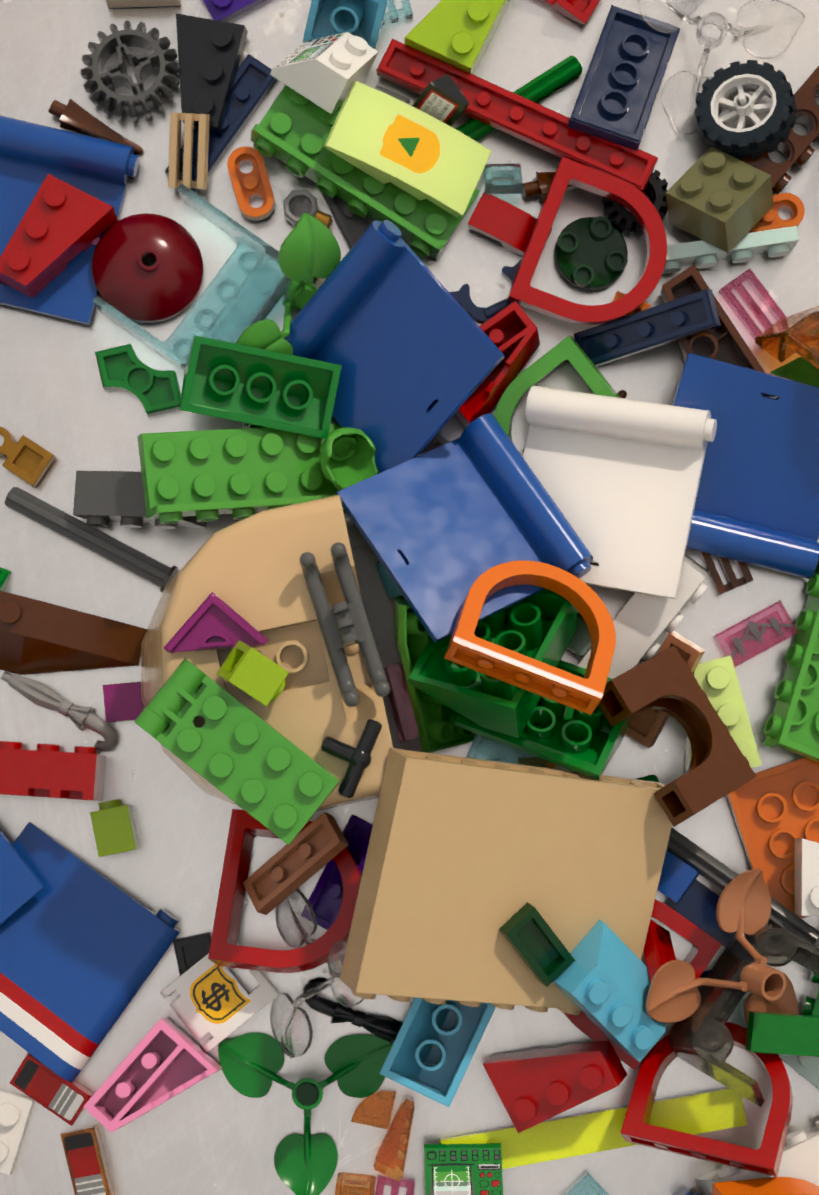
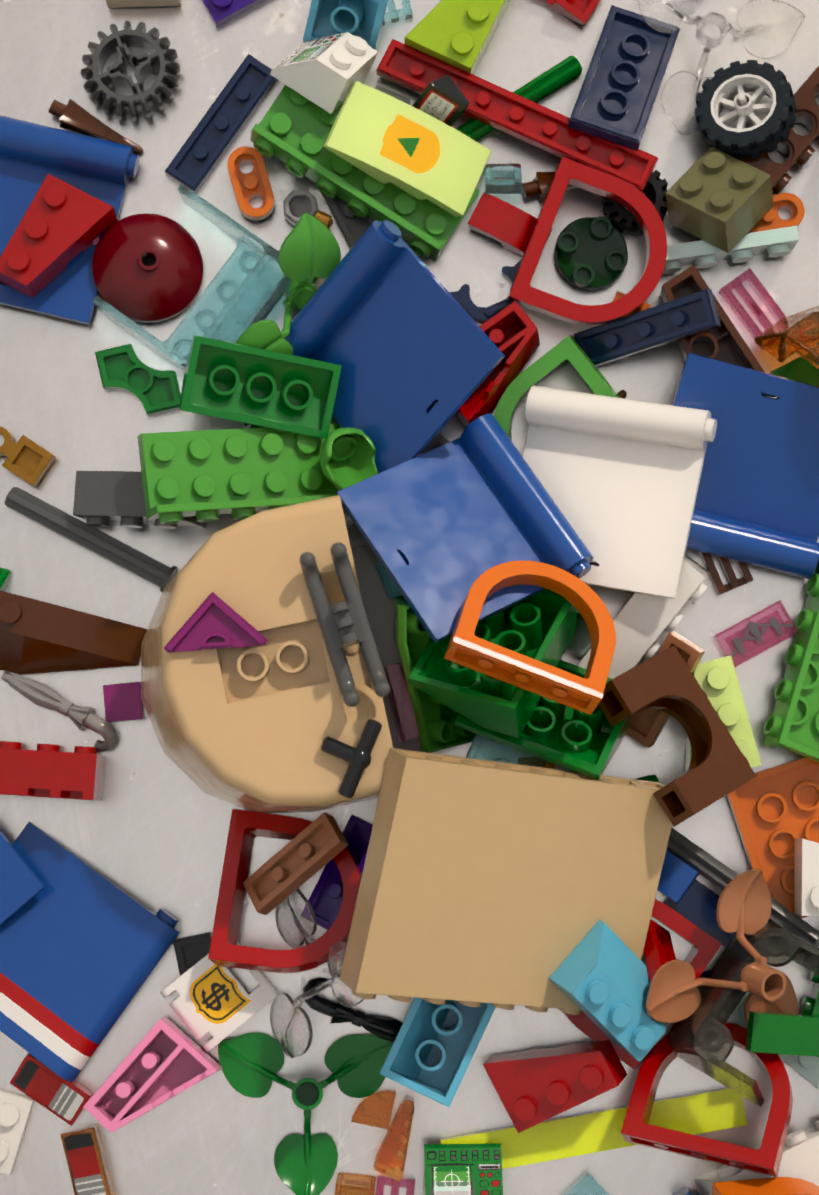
lime brick [90,799,140,857] -> none
bright green hinge [134,658,340,845] -> none
tan tile [168,112,210,189] -> none
black wing [176,13,248,133] -> none
lime brick [217,640,289,706] -> none
dark green tile [499,902,575,987] -> none

